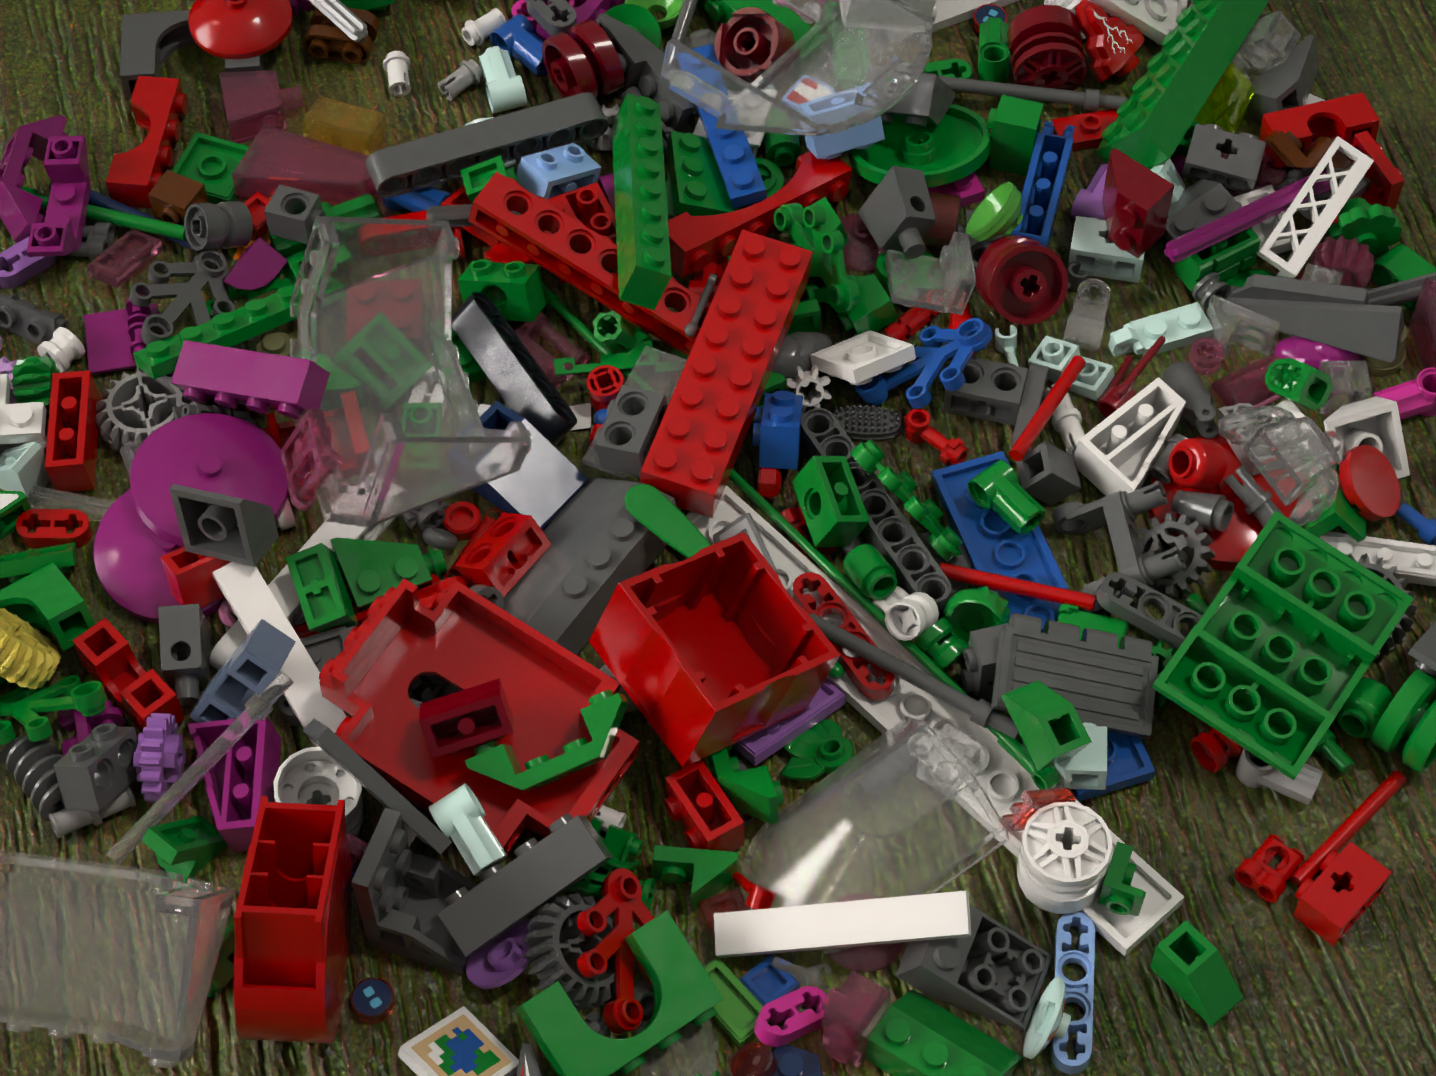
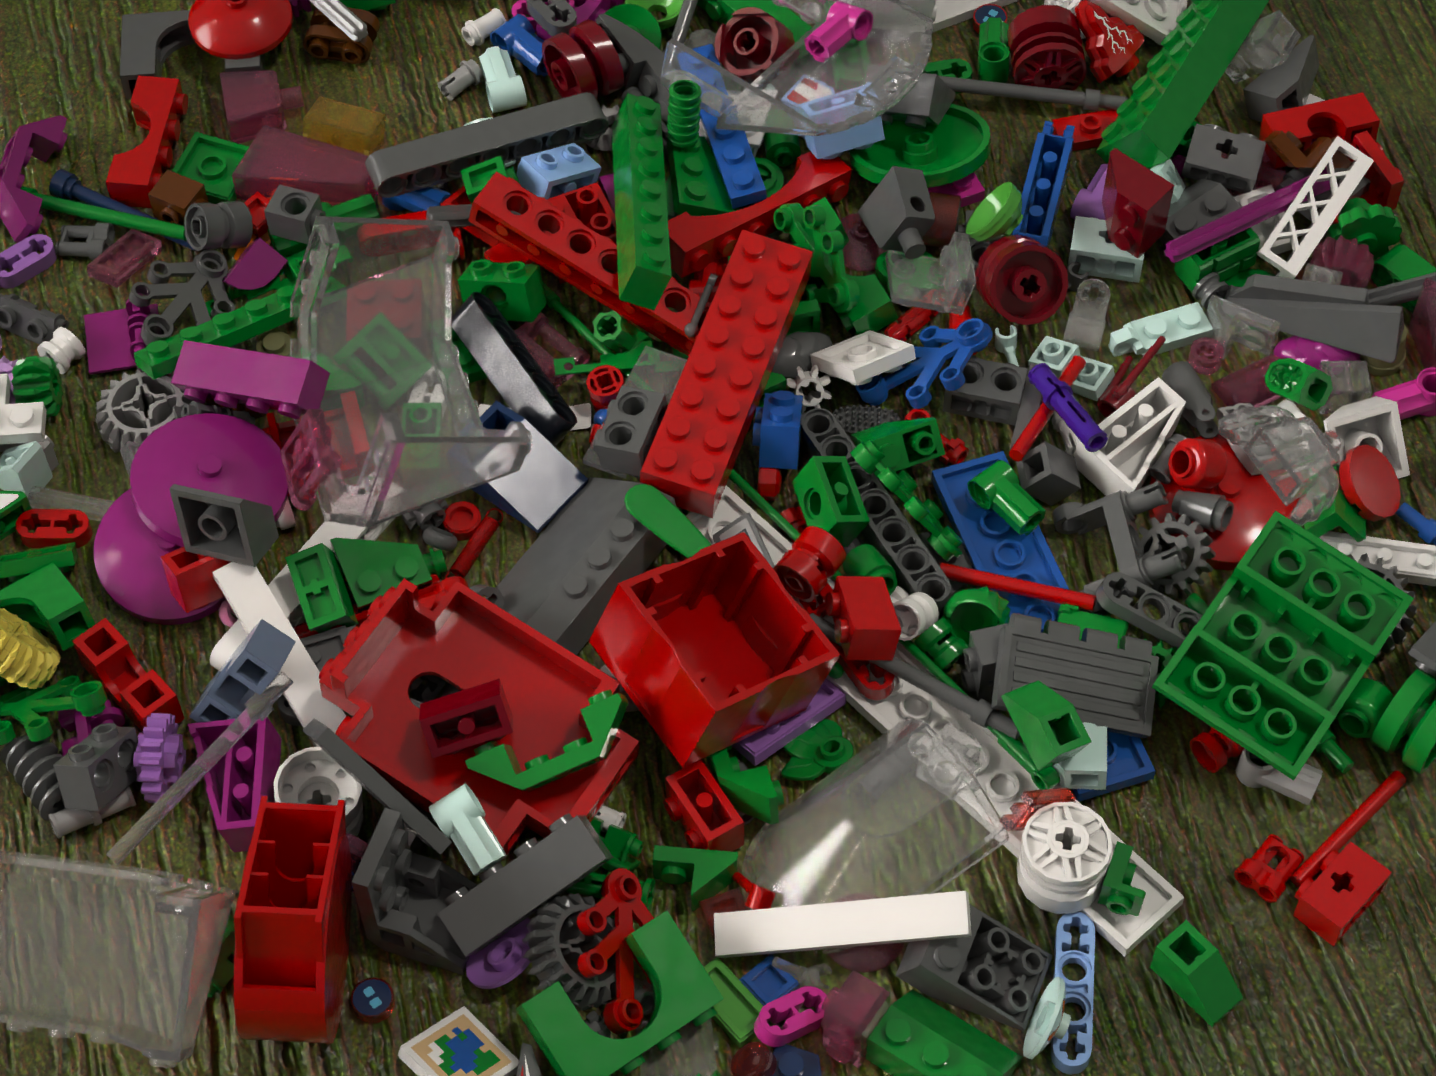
magenta slope [26,135,91,257] -> none
red brick [45,370,101,493] -> none
green slope [142,815,227,884] -> none
dark grey torso [158,603,211,706] -> none
white pin [383,51,411,97] -> none
red brick [455,512,552,598] -> none
green brick [987,95,1044,176] -> none
clear neon green wing [1194,62,1256,158] -> none
dark grey pin [1223,465,1284,528] -> none
none -> green piece [667,80,702,148]
none -> red wheel [773,526,846,602]
none -> dark pink piece [804,1,873,63]
none -> red brick [826,576,901,661]
none -> green slope [851,417,945,478]
none -> dark purple pin [1028,363,1108,452]

